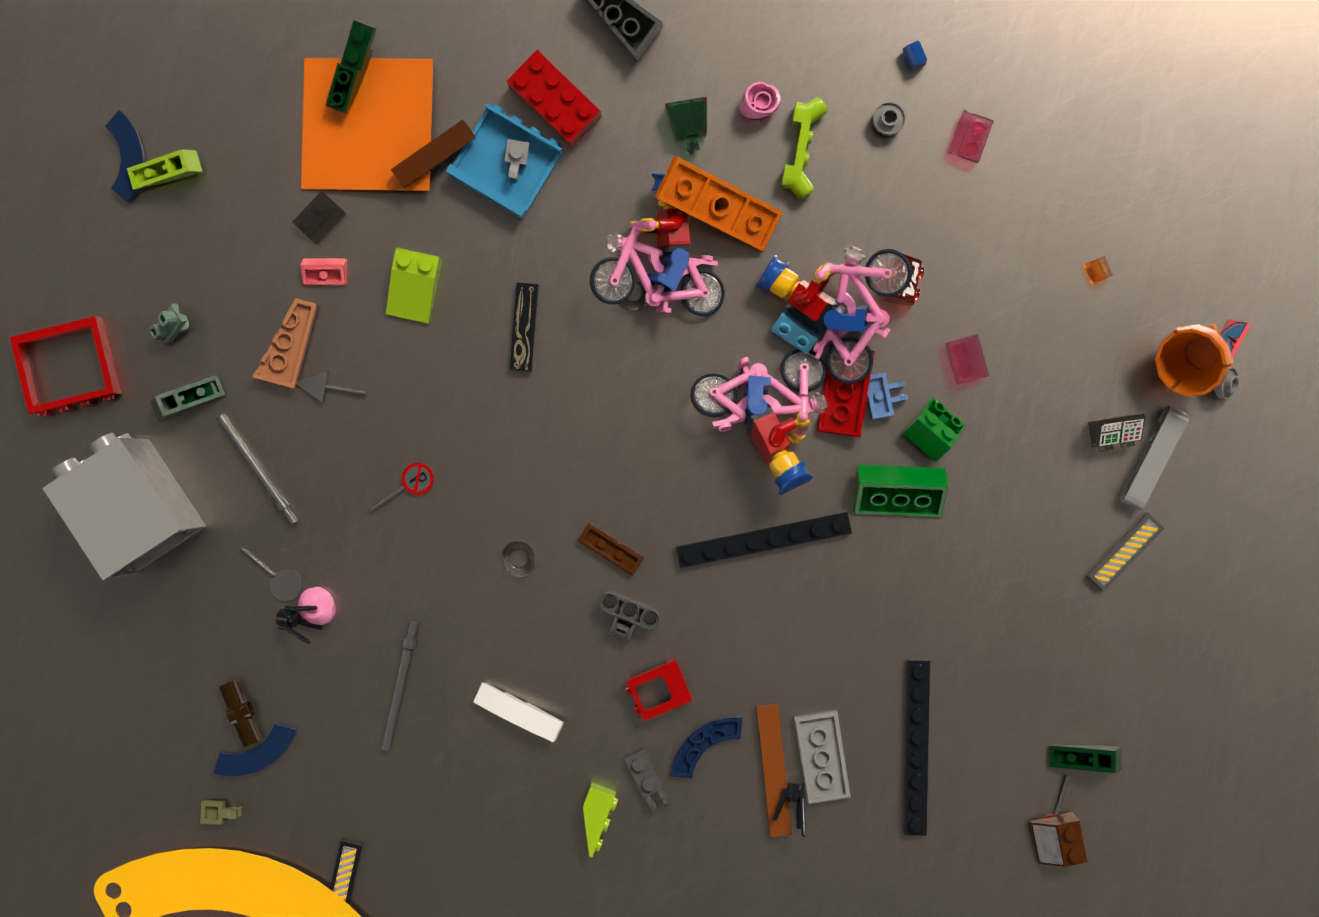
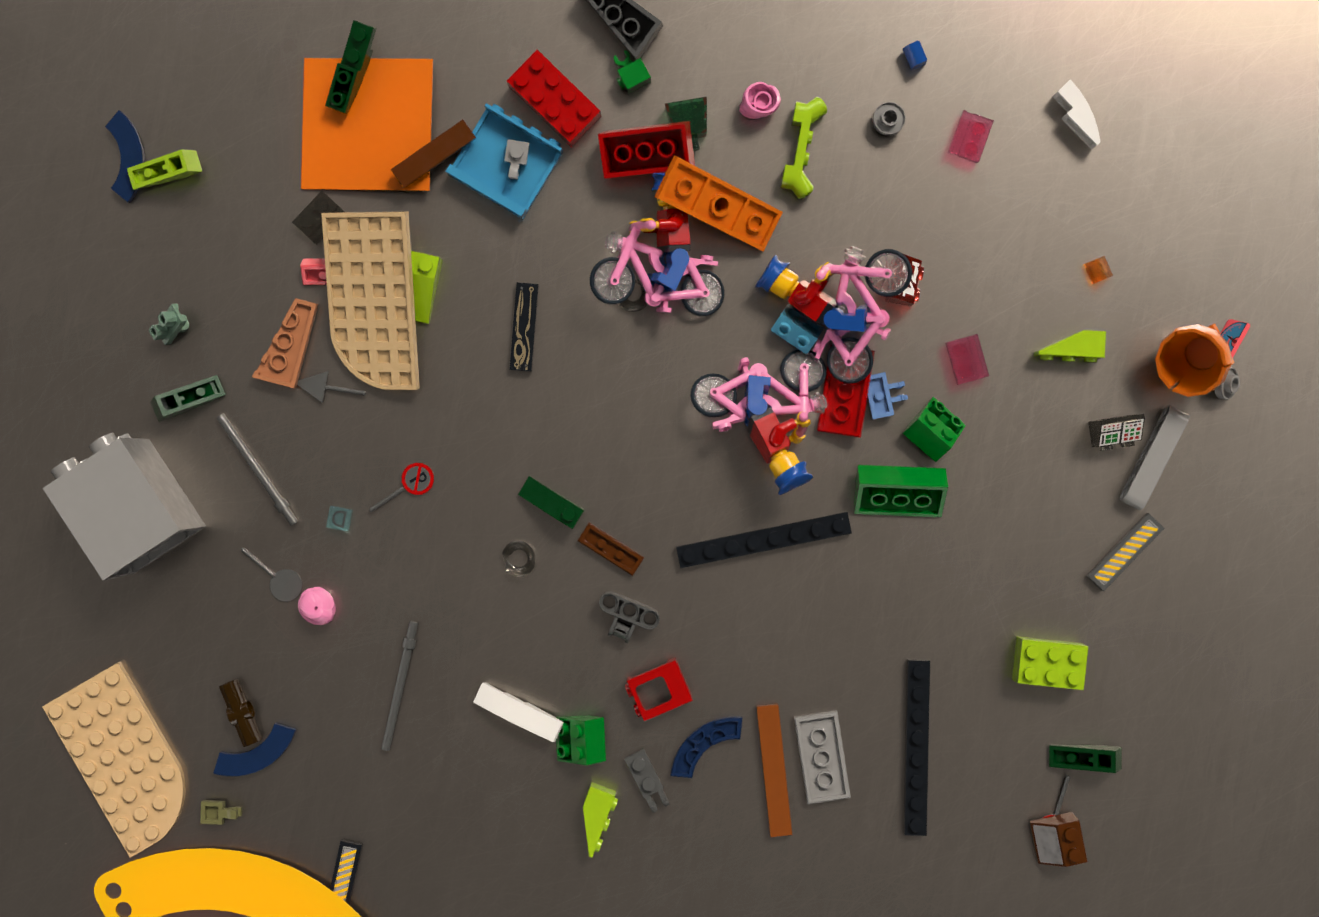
red window [10,316,121,417] -> none
black plant [276,605,323,644] -> none
black plant [773,783,806,837] -> none
none -> tan plate [42,662,186,858]
none -> tan plate [321,211,420,390]
none -> clear light blue tile [326,506,353,531]
none -> dark green slope [518,476,585,529]
none -> green slope [556,715,606,766]
none -> red brick [598,121,695,179]
none -> green brick [614,50,651,94]
none -> lime brick [1012,636,1088,690]
none -> lime slope [1033,330,1106,363]
none -> white slope [1052,79,1100,149]

